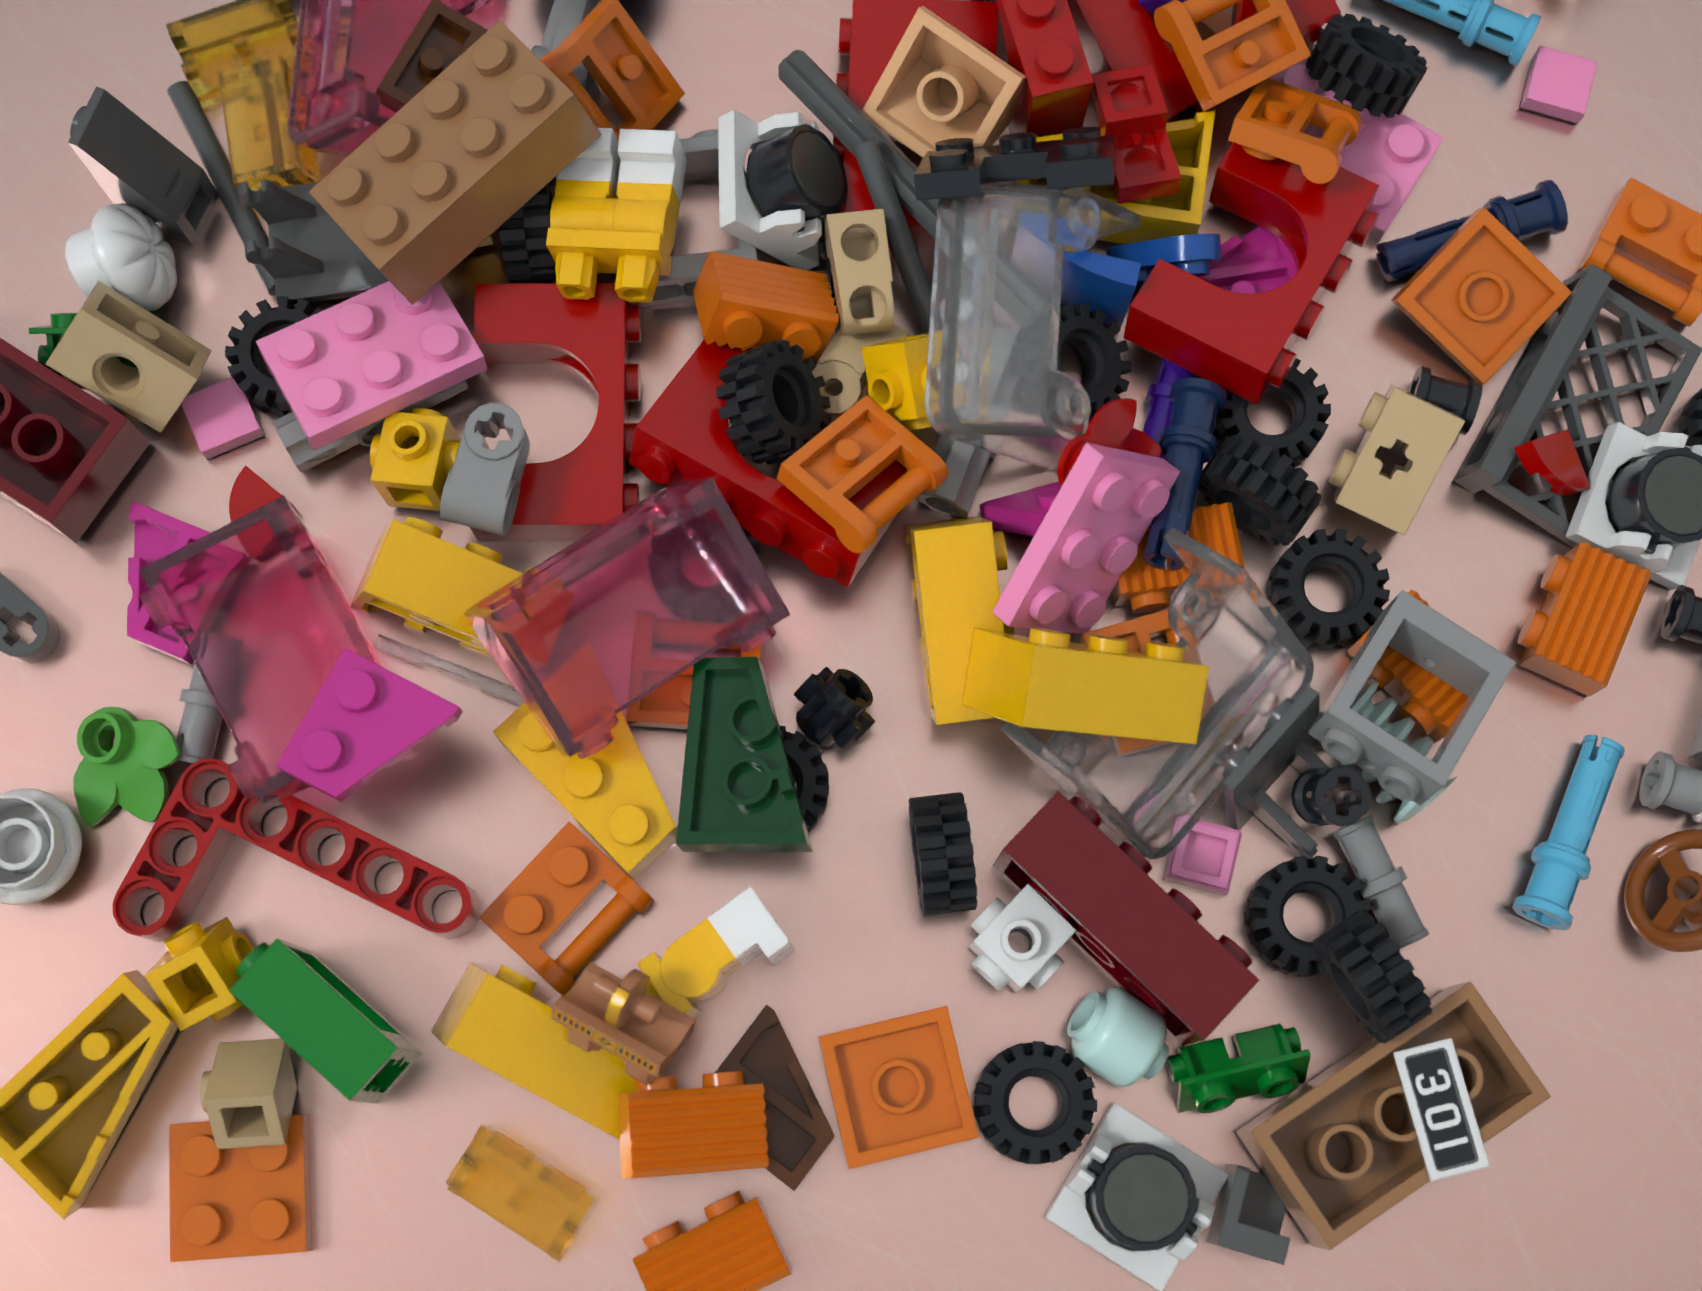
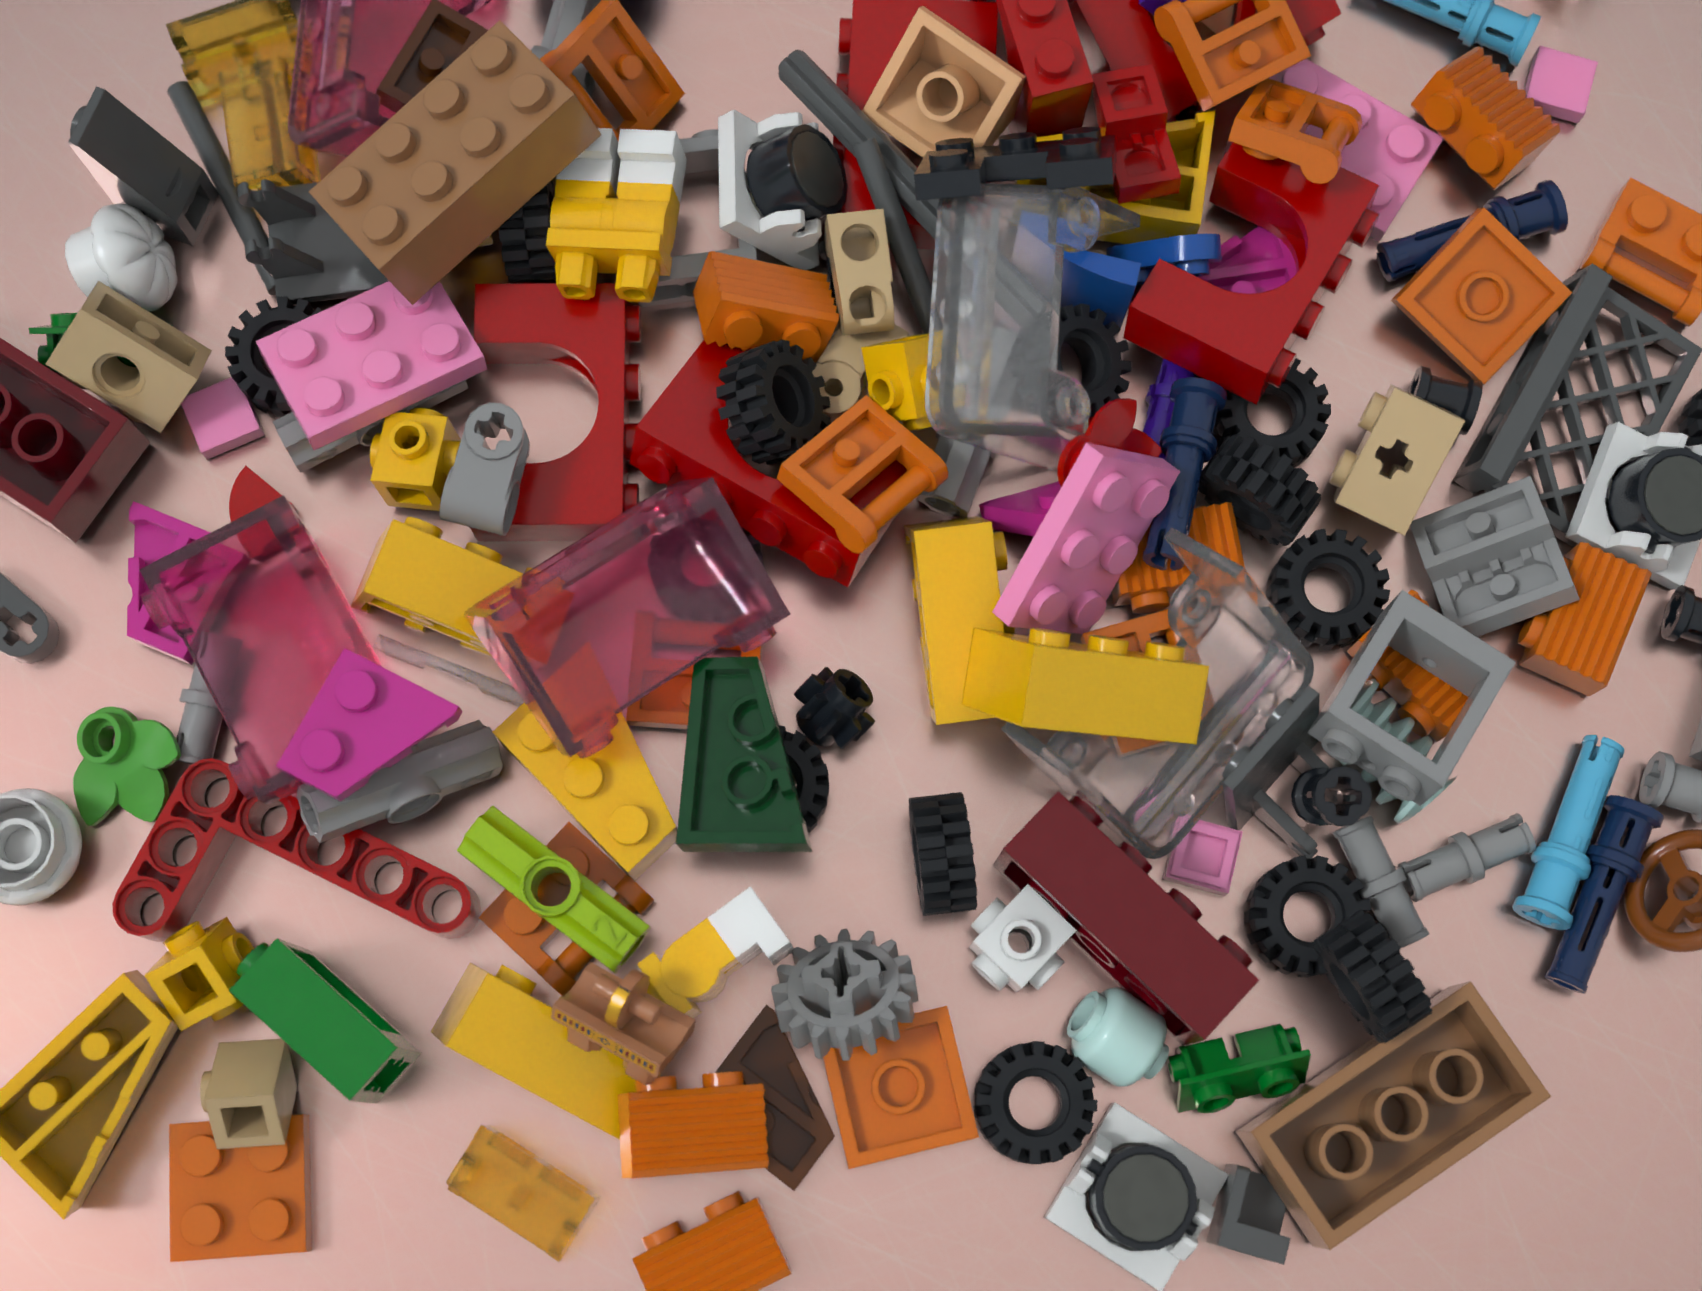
black tyre [1306,13,1427,118] -> none
sticker [1393,1038,1490,1181] -> none
red tile [1514,429,1591,496] -> none
none -> light grey piece [296,720,503,843]
none -> lime piece [457,805,651,974]
none -> light grey gear [771,929,919,1061]
none -> light grey pin [1398,813,1536,902]
none -> light grey slope [1410,476,1580,637]
none -> orange brick [1411,47,1560,191]
none -> dark blue pin [1545,795,1664,994]

